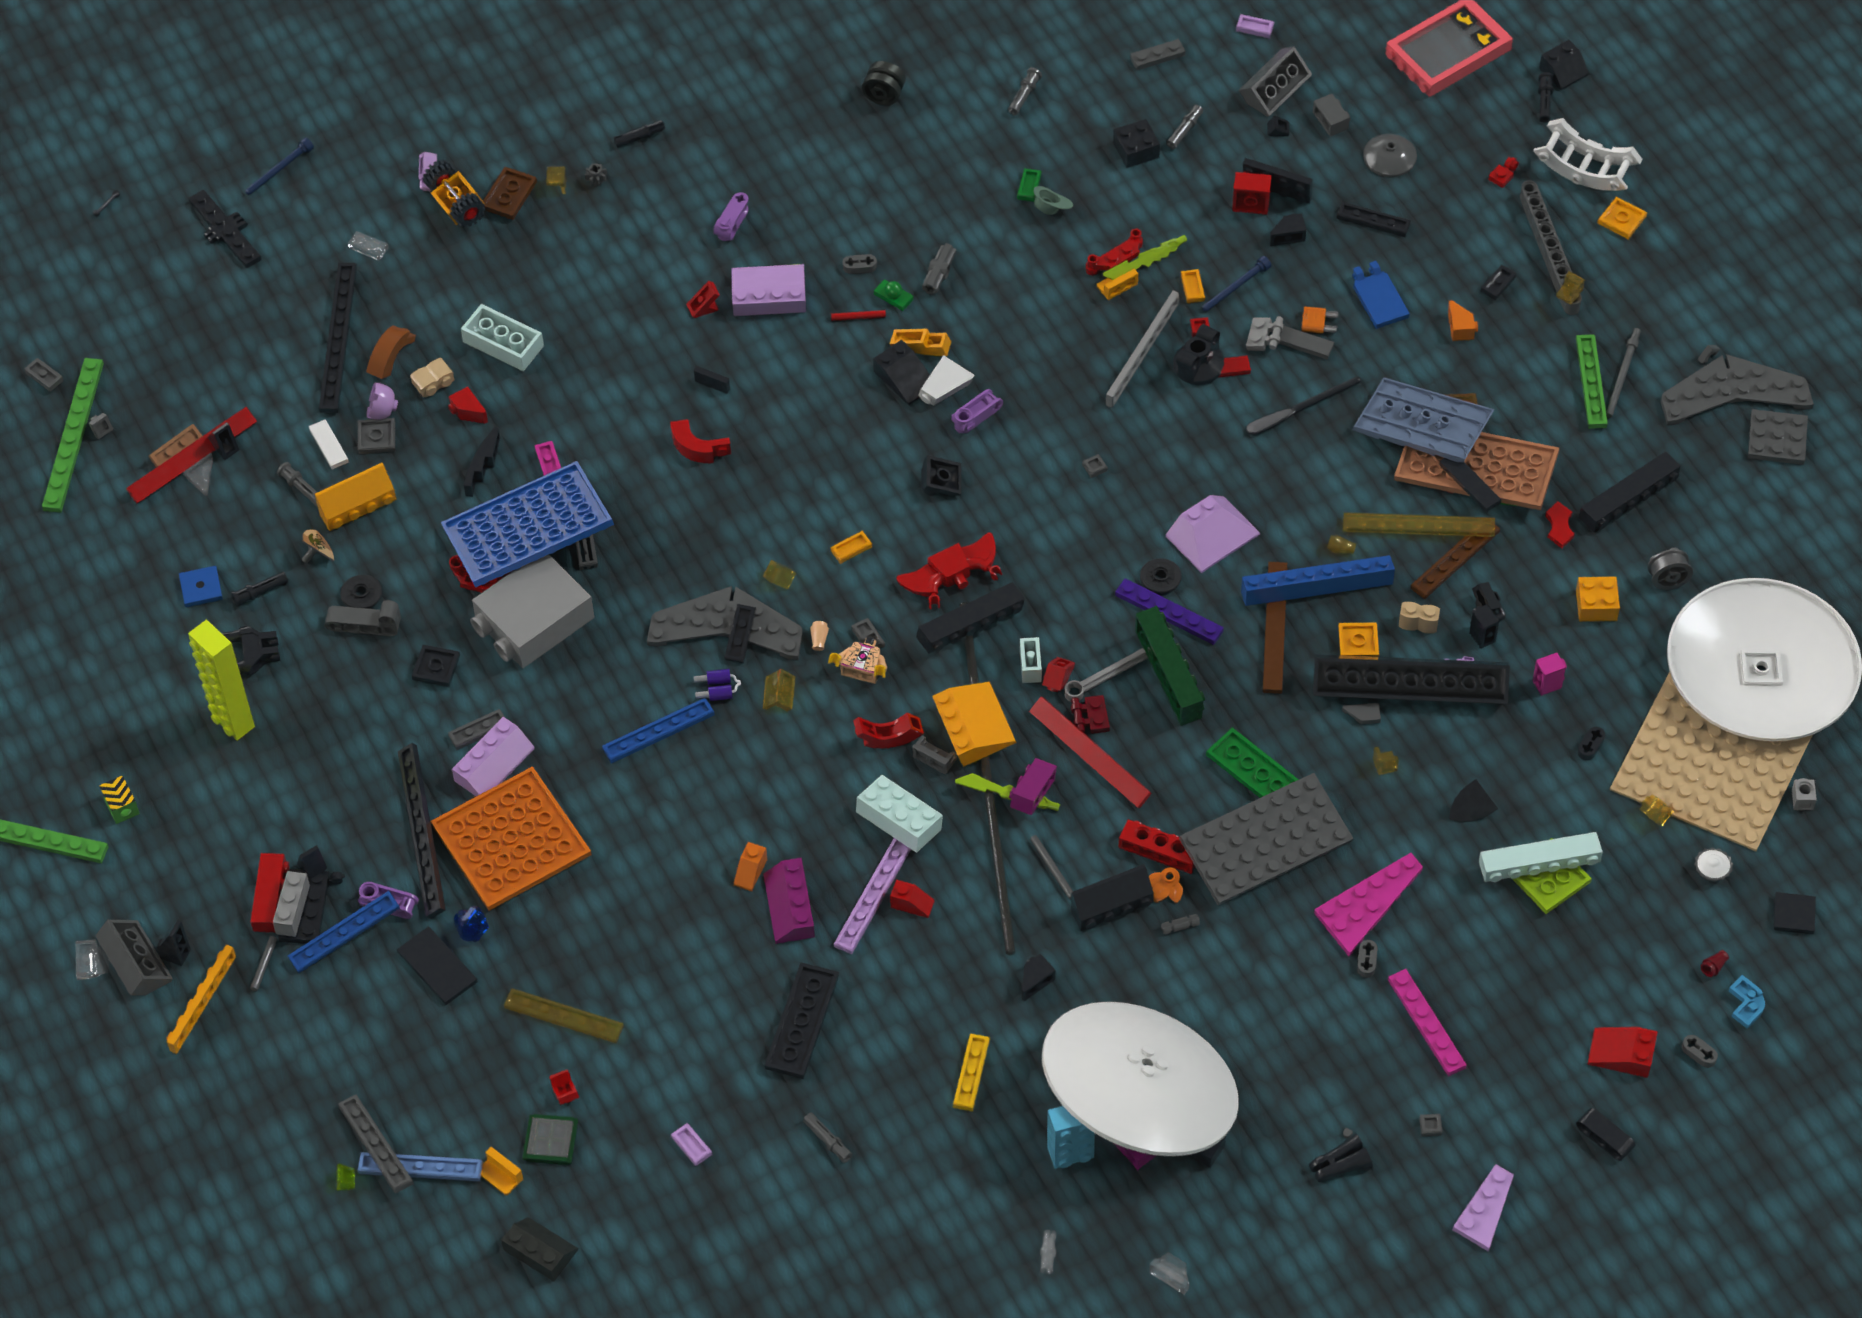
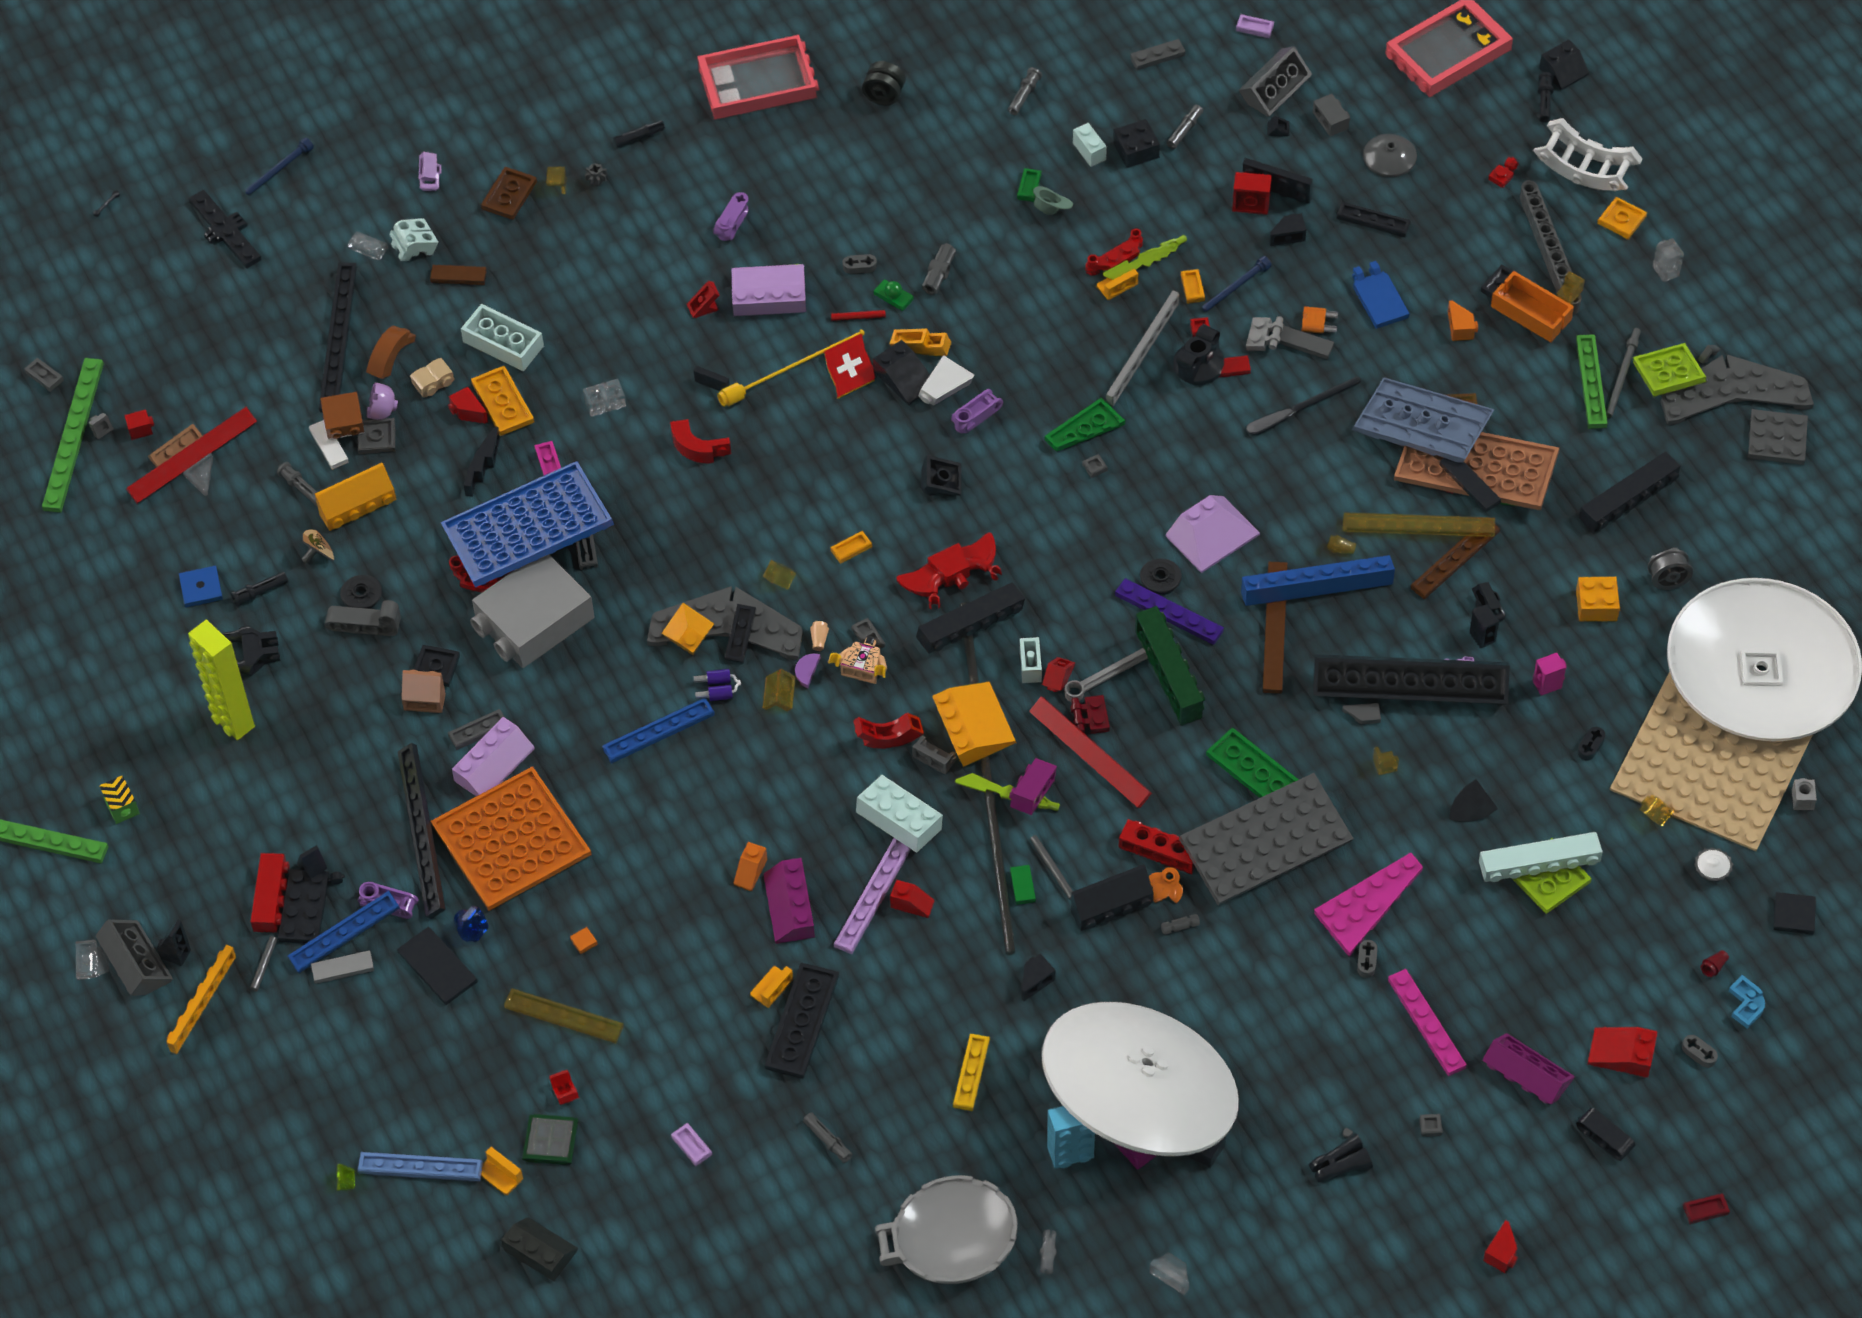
black slope [207,423,239,460] -> none
light grey brick [273,871,310,937] -> none
dark grey tile [338,1095,413,1194] -> none
brick [423,160,485,227] -> none
light orange plate [1338,622,1379,657] -> none
tan brick [1399,602,1440,633] -> none
lavender wing [1453,1165,1514,1252] -> none
red tile [1545,501,1575,548] -> none
none -> red brick [124,409,155,440]
none -> light grey tile [311,950,374,984]
none -> dark orange piece [320,392,365,440]
none -> light aqua hips [390,218,438,261]
none -> nougat slope [402,670,446,713]
none -> reddish brown tile [430,265,487,285]
none -> light orange plate [471,365,534,436]
none -> orange tile [570,927,598,954]
none -> clear brick [583,379,626,416]
none -> light orange slope [661,603,714,655]
none -> window [697,35,819,120]
none -> flag [717,329,875,407]
none -> light orange panel [750,966,793,1008]
none -> medium lavender tile [795,654,820,688]
none -> light grey dish [875,1176,1018,1284]
none -> green tile [1010,865,1036,905]
none -> green wing [1045,398,1125,452]
none -> light aqua brick [1073,123,1106,167]
none -> magenta slope [1482,1033,1575,1104]
none -> red slope [1483,1220,1518,1273]
none -> orange piece [1491,271,1574,342]
none -> lime plate [1633,343,1706,396]
none -> clear brick [1653,238,1684,282]
none -> dark red tile [1683,1193,1730,1224]

